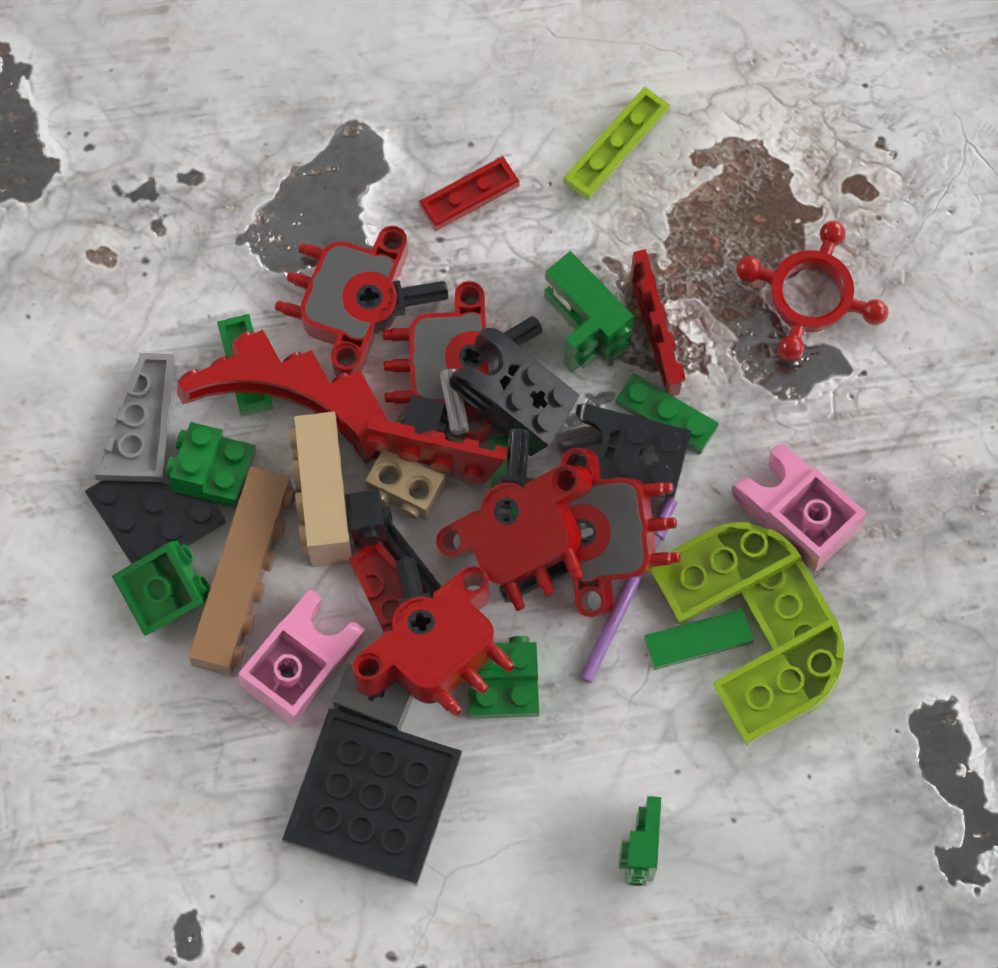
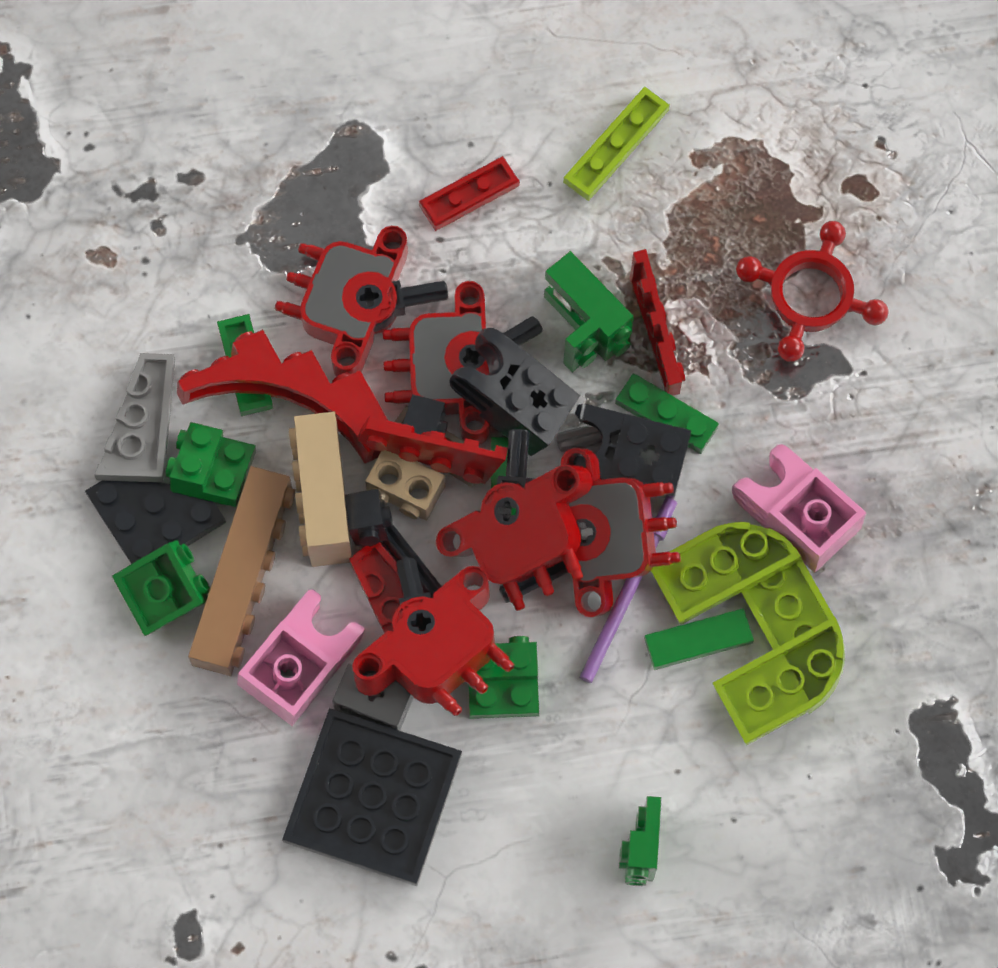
light grey axle [440,369,469,435] -> none

